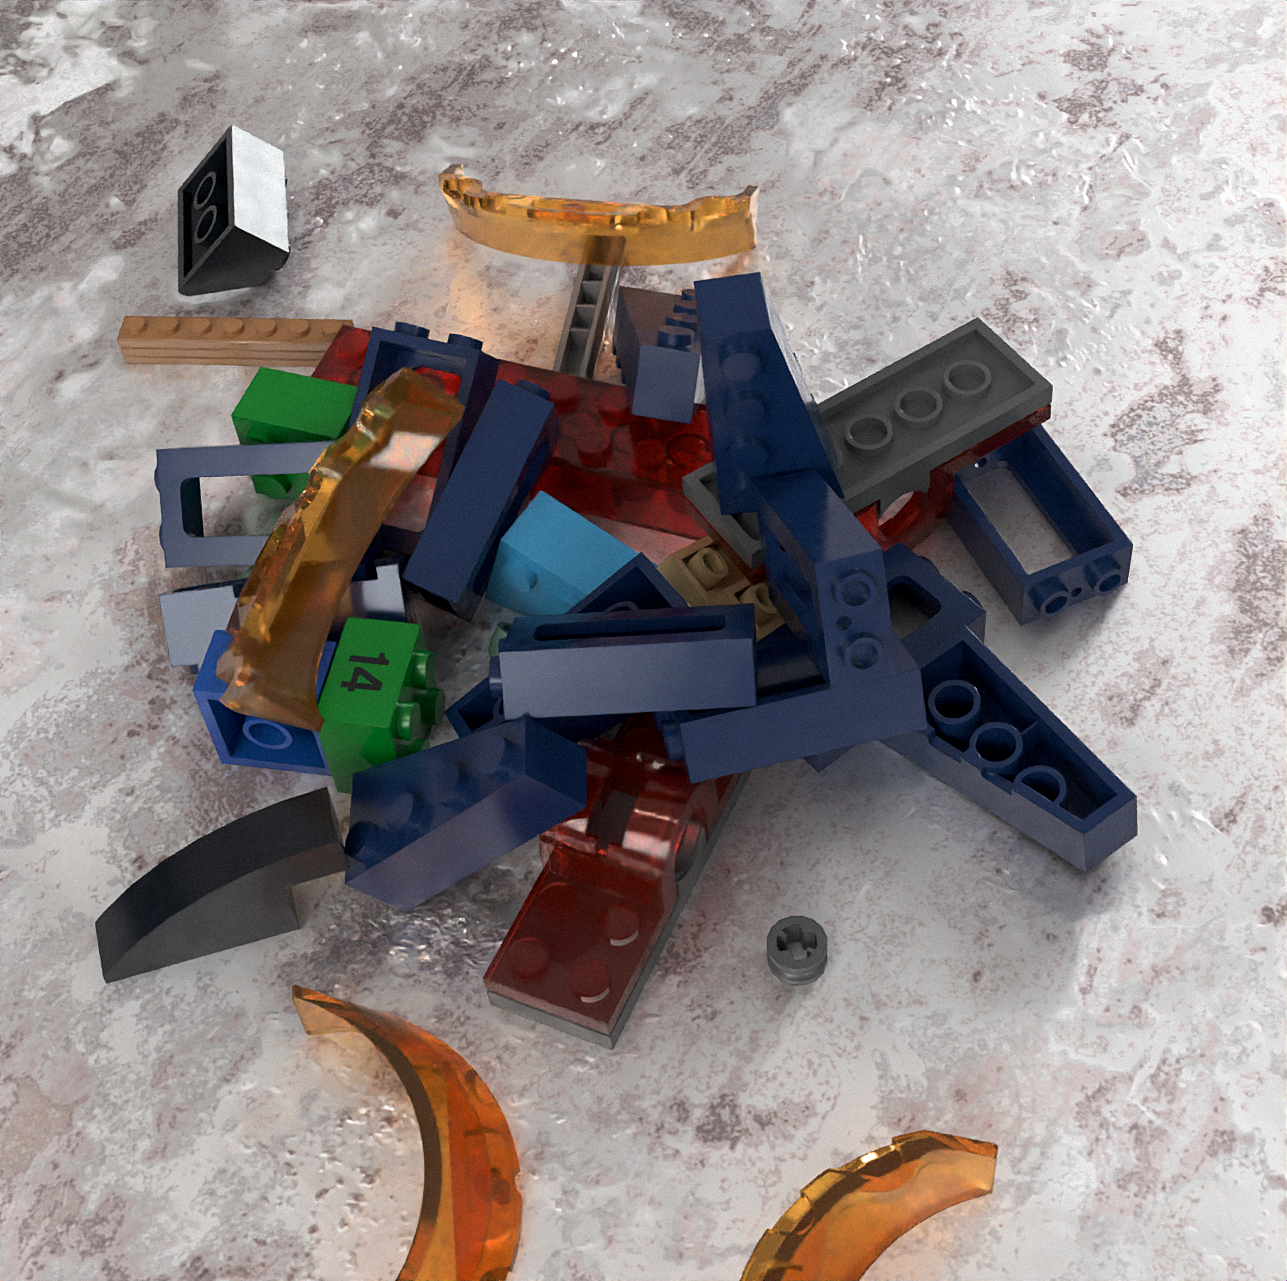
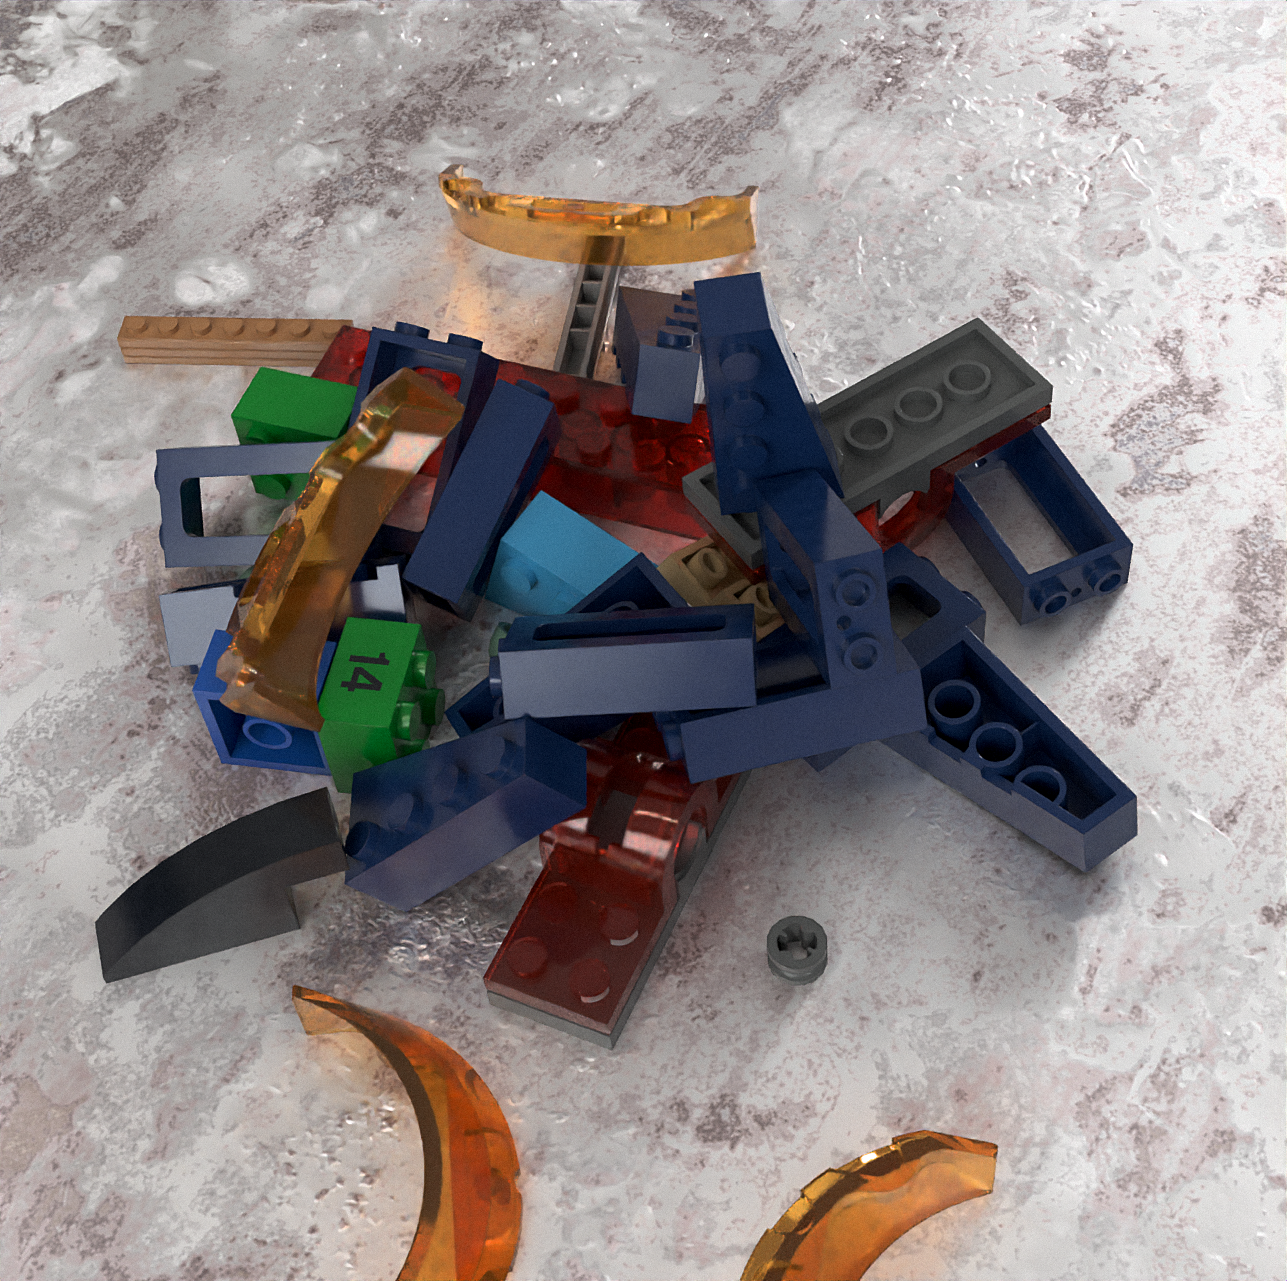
black slope [177,124,291,297] -> none

